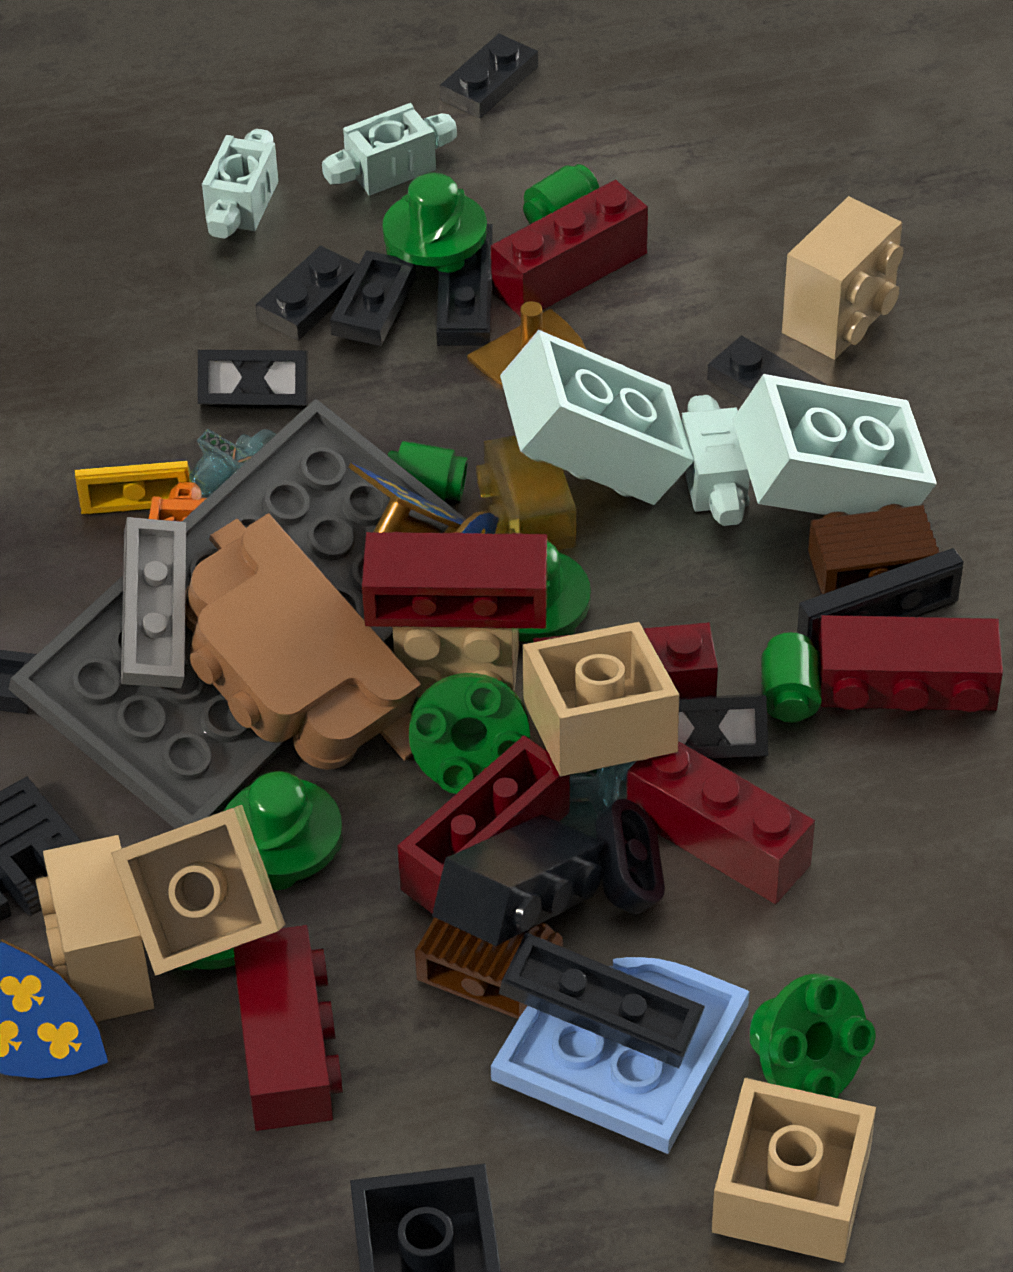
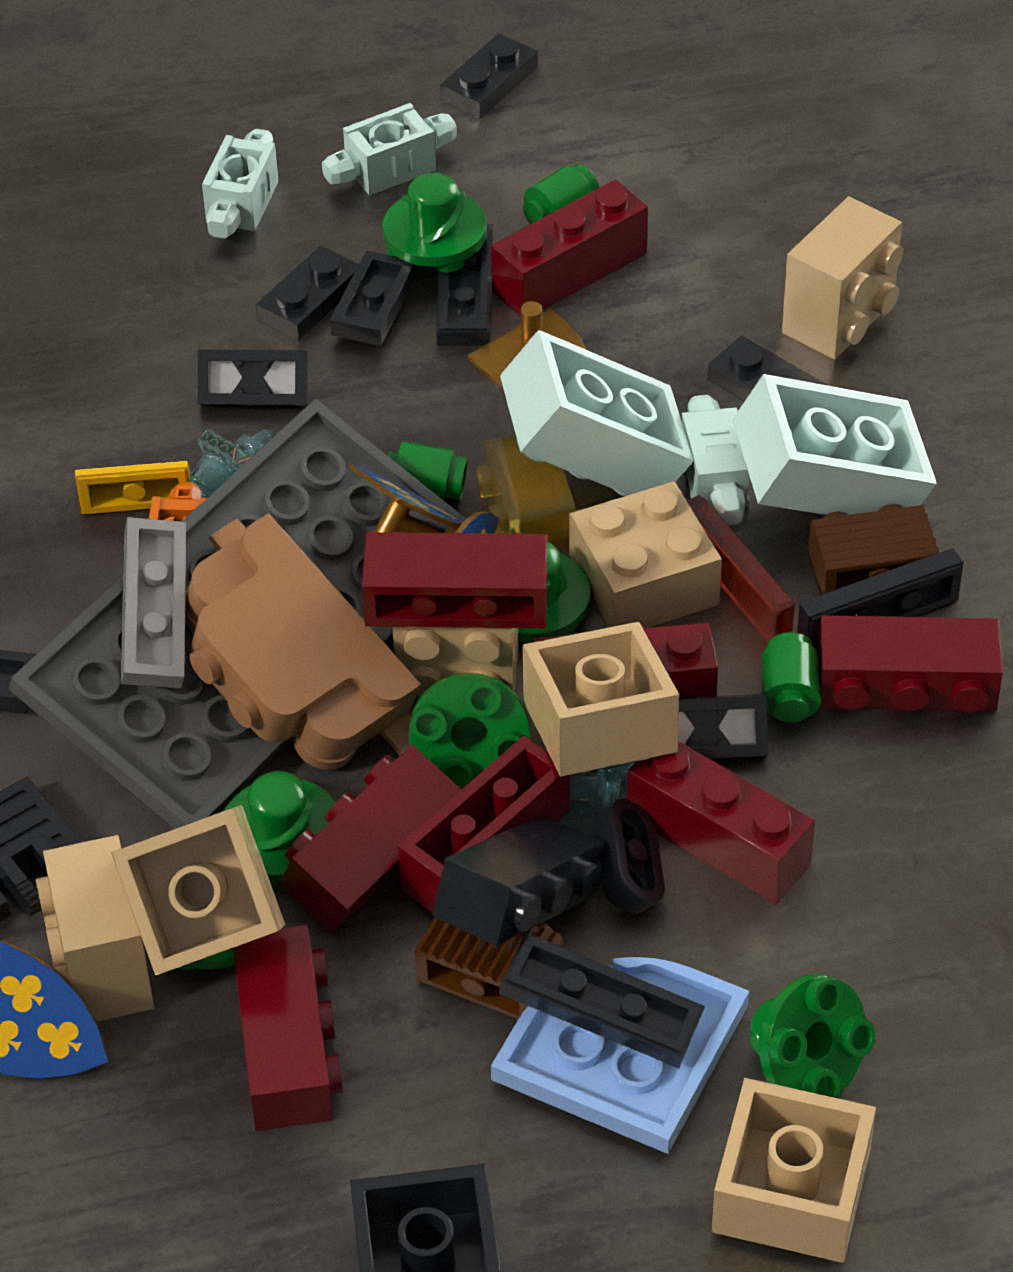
none -> dark red brick [278,745,461,934]
none -> tan brick [569,481,722,628]
none -> clear red tile [686,495,795,643]

